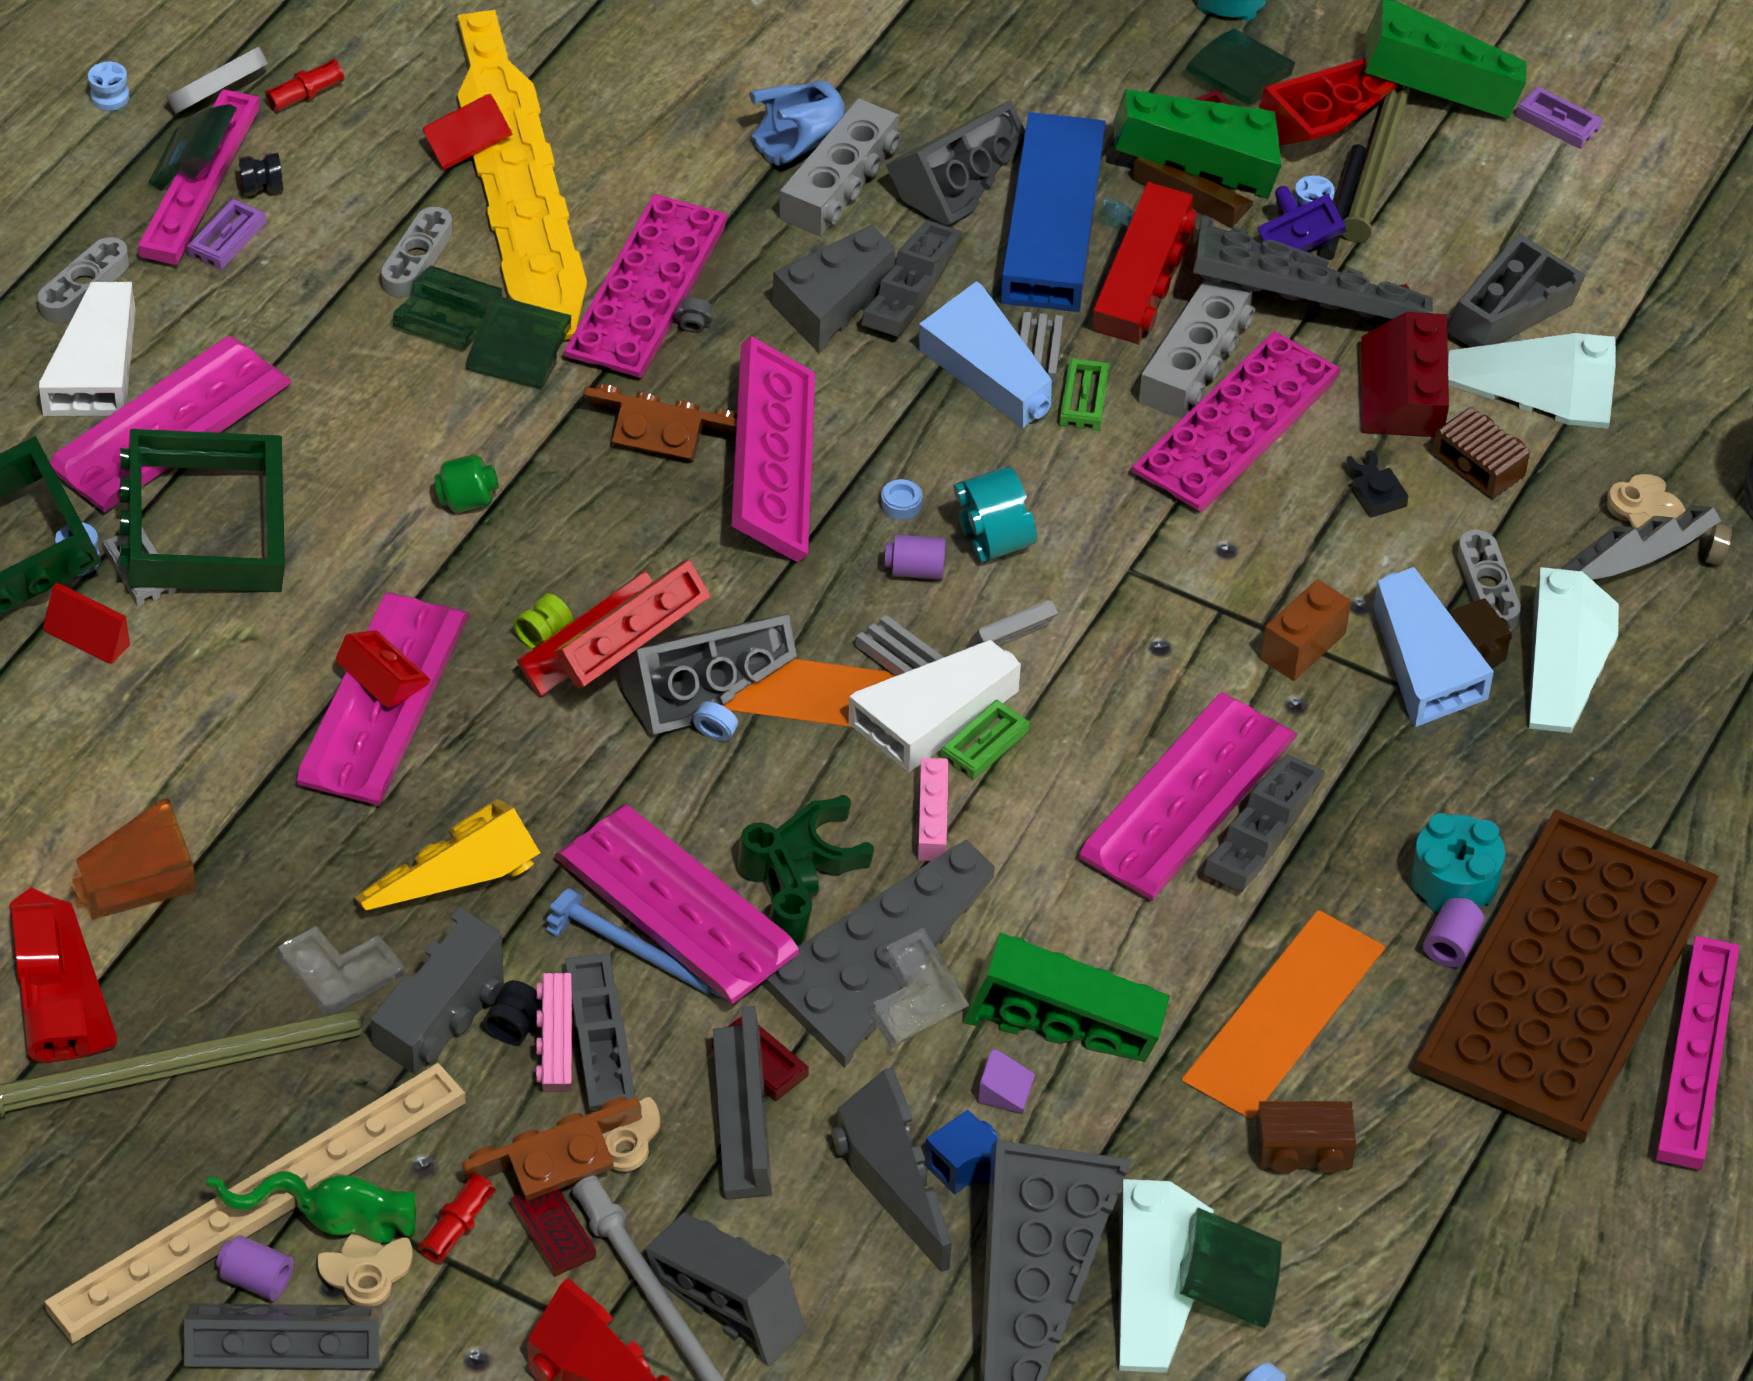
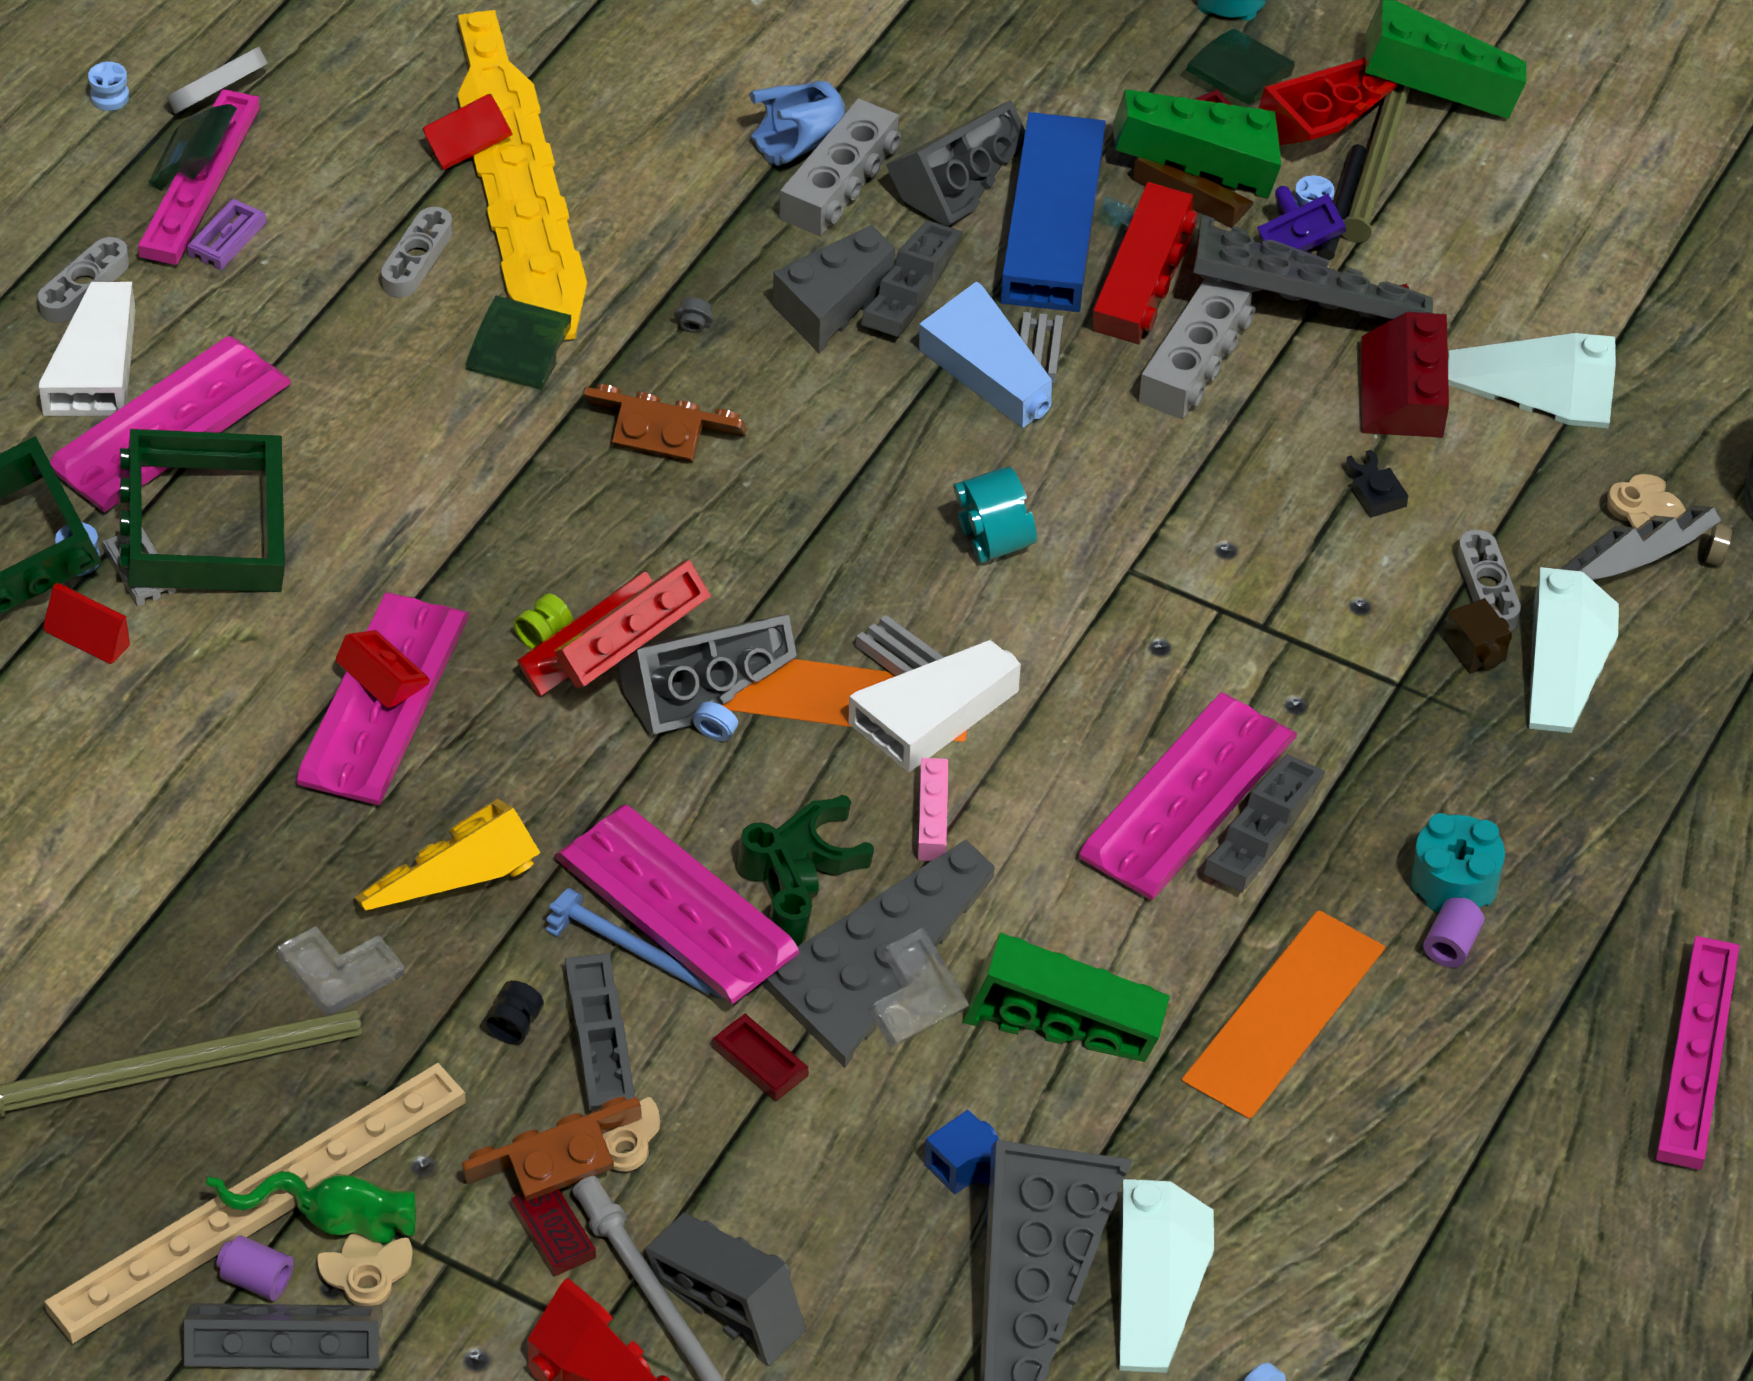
red panel [10,887,117,1063] -> none
clear orange slope [72,798,196,920] -> none
black wheel [239,153,283,196] -> none
red pin [265,58,345,113] -> none
dark grey wedge [371,906,504,1074] -> none
clear green slope [392,265,502,350] -> none
red pin [418,1174,496,1264] -> none
green head [434,454,499,513] -> none
bright pink piece [537,973,572,1092] -> none
dark pink plate [564,194,727,378] -> none
dark grey fence [713,1005,772,1200] -> none
dark pink plate [731,336,815,563] -> none
dark grey wedge [832,1067,951,1272] -> none
light blue tile [881,479,923,520] -> none
medium lavender brick [885,534,946,580] -> none
bright green tile [940,700,1030,780] -> none
light grey tile [968,600,1058,648] -> none
medium lavender slope [978,1049,1035,1114] -> none
bright green tile [1060,358,1110,431] -> none
dark pink plate [1131,331,1340,511] -> none
clear green slope [1180,1207,1282,1328] -> none
reddish brown brick [1256,1101,1356,1173] -> none
dark orange brick [1261,579,1351,681] -> none
light blue slope [1373,567,1494,727] -> none
reddish brown plate [1415,810,1719,1142] -> none
reddish brown brick [1432,406,1530,499] -> none
dark grey wedge [1447,233,1586,347] -> none
medium lavender tile [1516,86,1603,149] -> none

